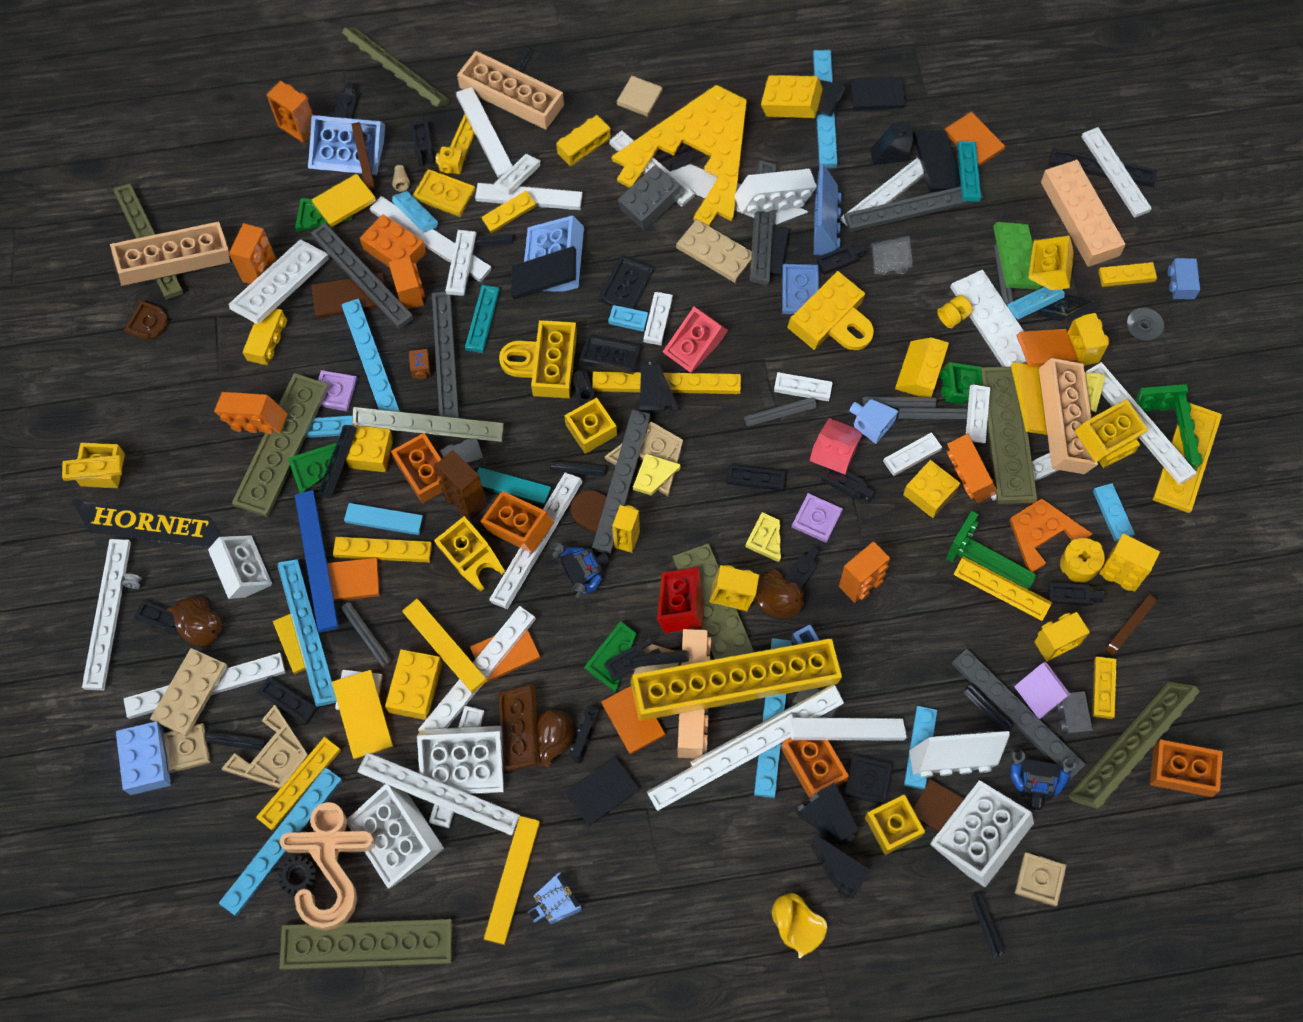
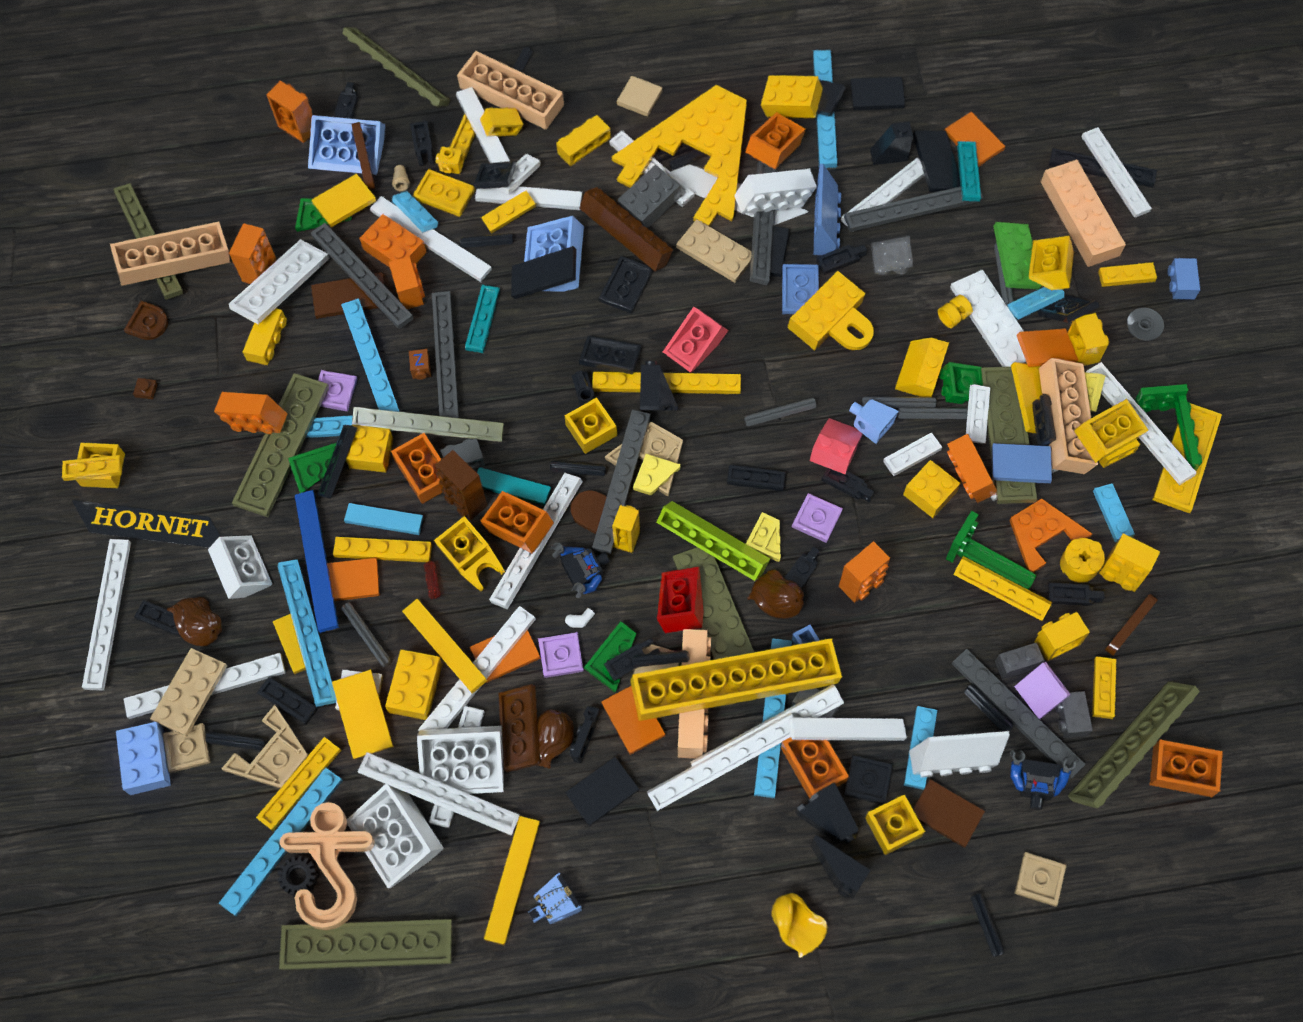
light grey bush [122,574,142,589] -> none
white tile [445,230,476,296] -> none
yellow brick [499,320,577,398] -> none
medium azure plate [608,305,648,332] -> none
white plate [644,292,673,345] -> none
yellow brick [709,565,759,611] -> none
white plate [774,372,832,401] -> none
white slope [930,780,1034,887] -> none
none -> reddish brown plate [133,378,158,400]
none -> clear red axle [424,562,440,599]
none -> black tile [473,161,516,189]
none -> yellow brick [480,108,523,136]
none -> lavender tile [538,632,584,678]
none -> white arm [565,608,595,628]
none -> reddish brown brick [579,187,673,271]
none -> lime brick [656,501,770,581]
none -> orange brick [746,112,805,169]
none -> medium blue tile [992,443,1052,483]
none -> flat silver brick [995,643,1044,680]
none -> black hinge [1032,394,1056,446]

